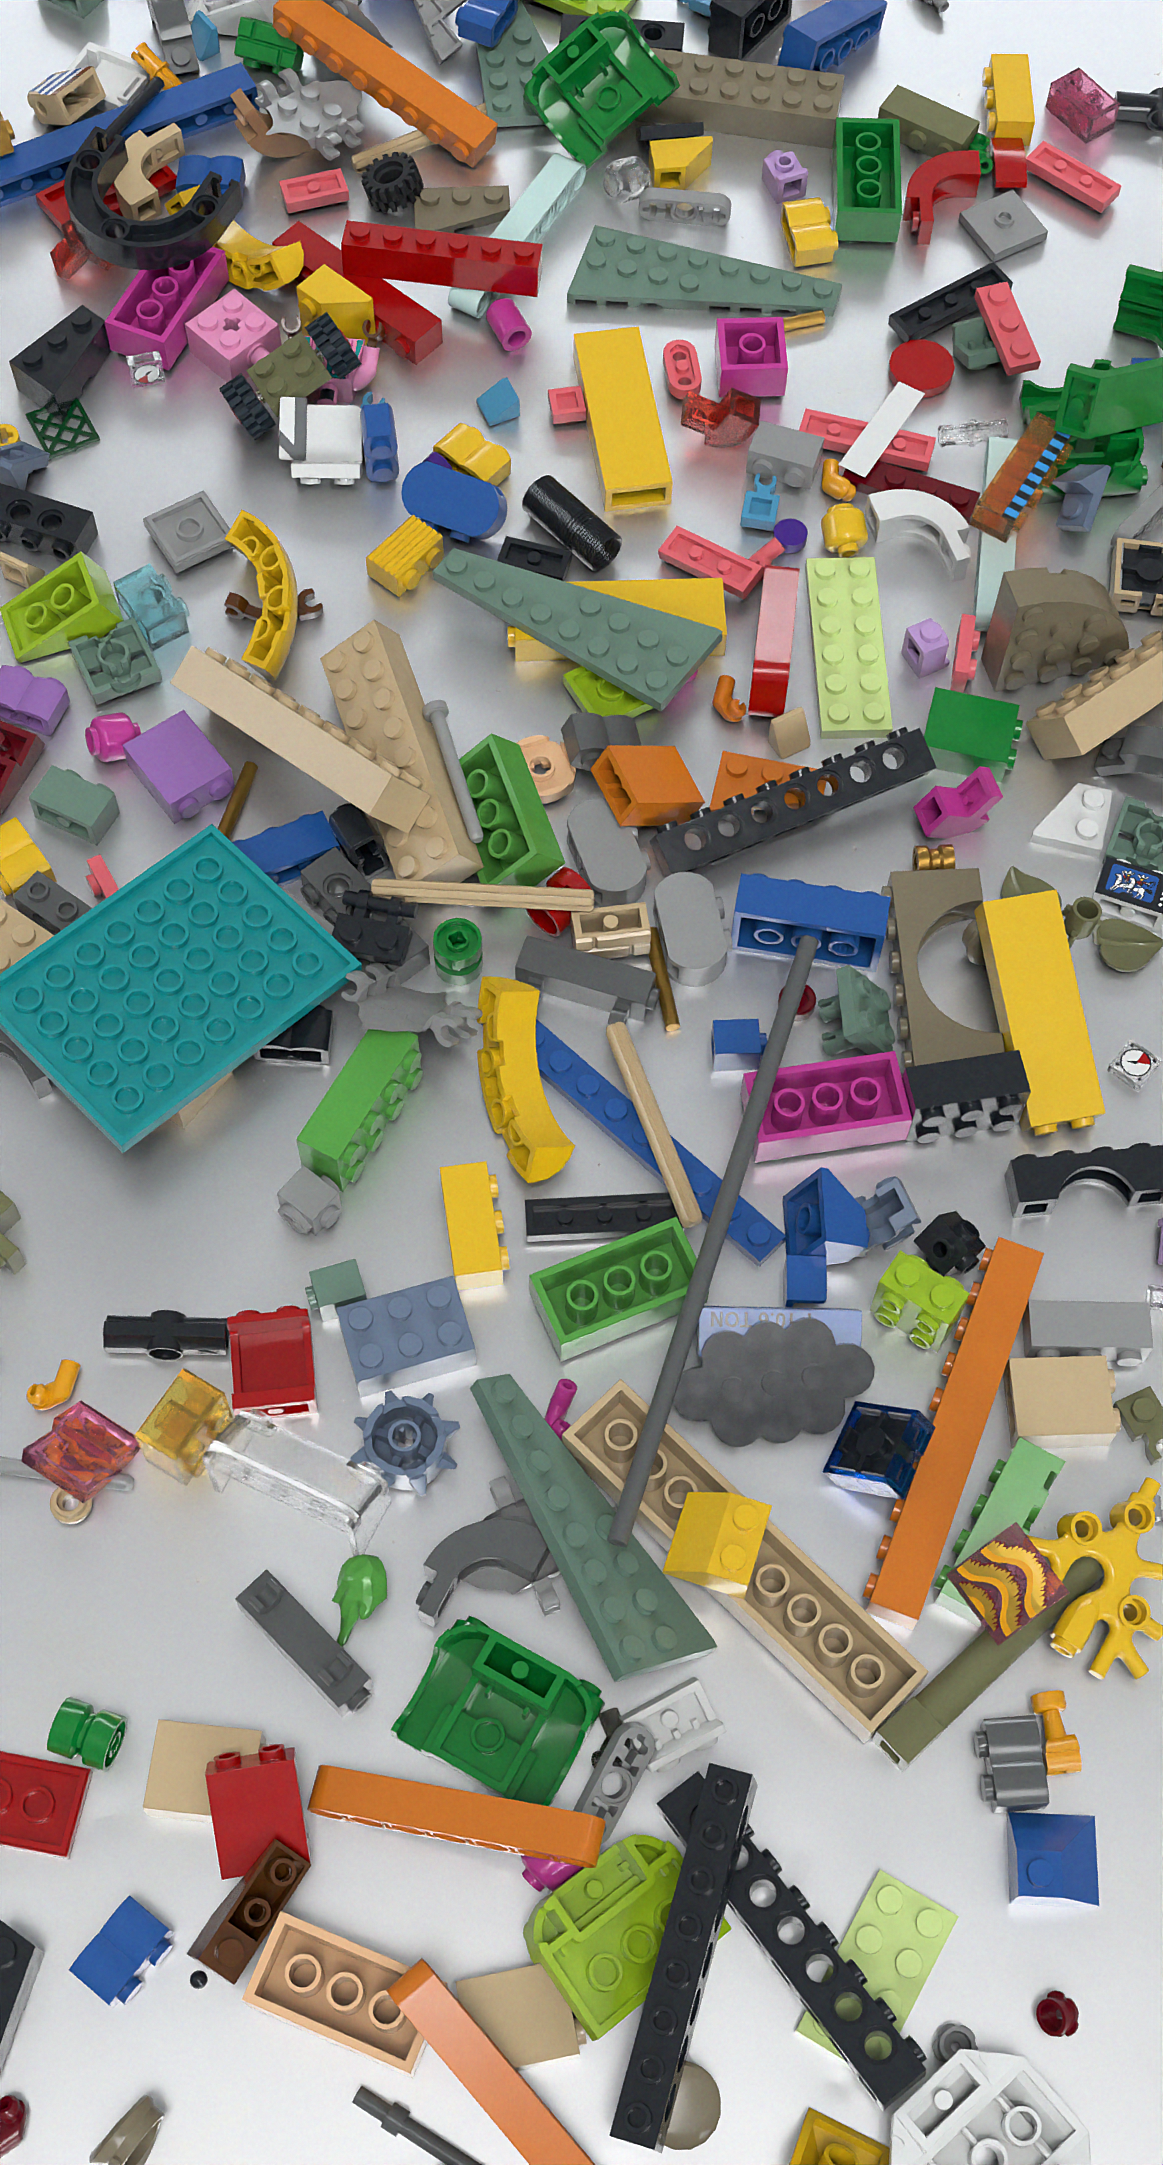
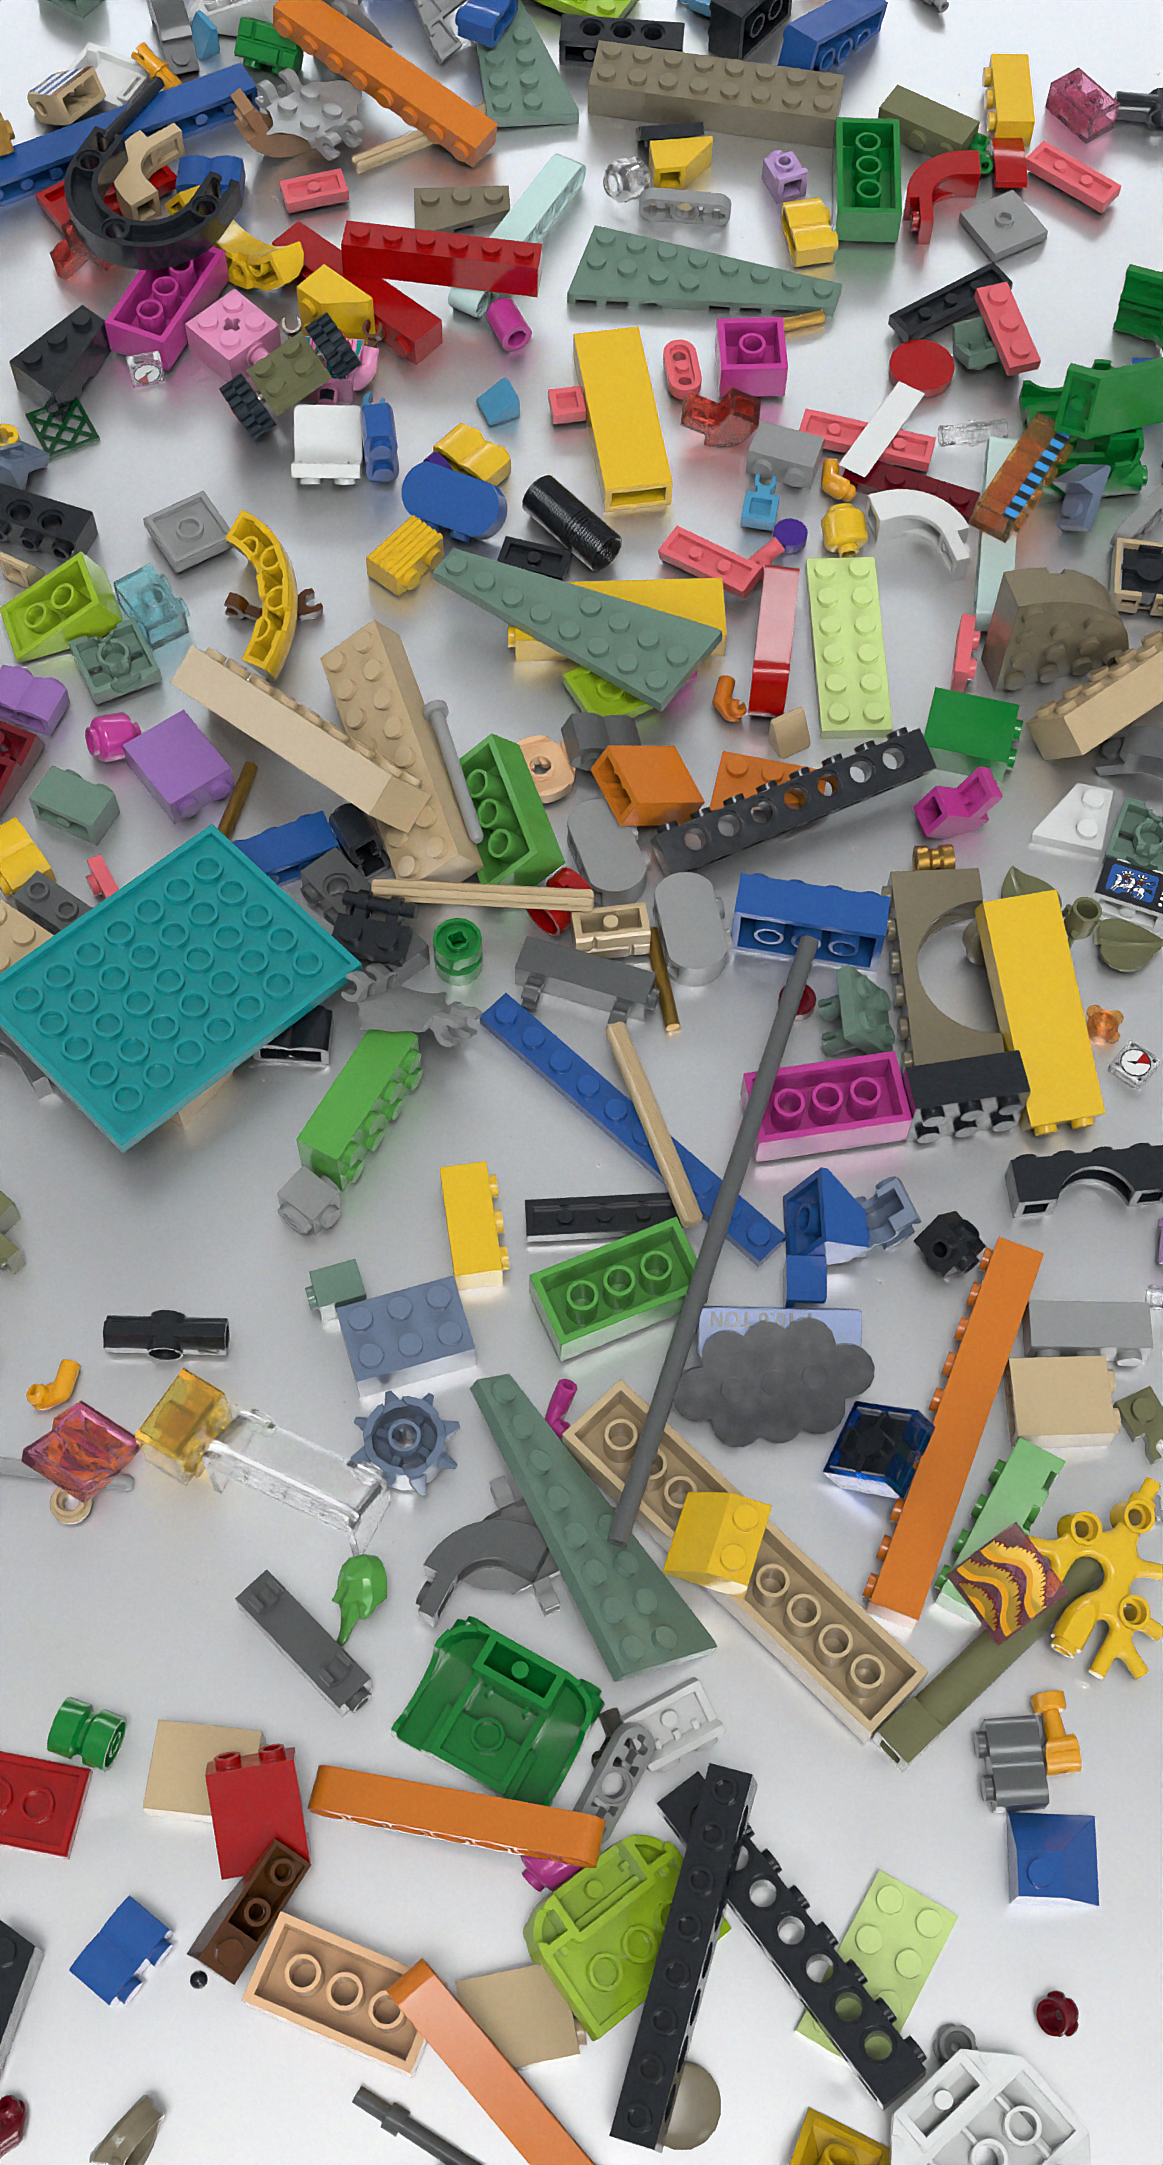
red panel [227,1305,318,1422] -> none
sticker [279,397,307,461] -> none
black tyre [361,152,424,213] -> none
yellow brick [477,976,575,1183] -> none
green piece [523,9,680,170] -> none
blue brick [711,1019,767,1071] -> none
lime brick [869,1250,970,1353] -> none
lavender brick [901,618,950,679] -> none
none -> clear orange plate [1086,1005,1124,1044]

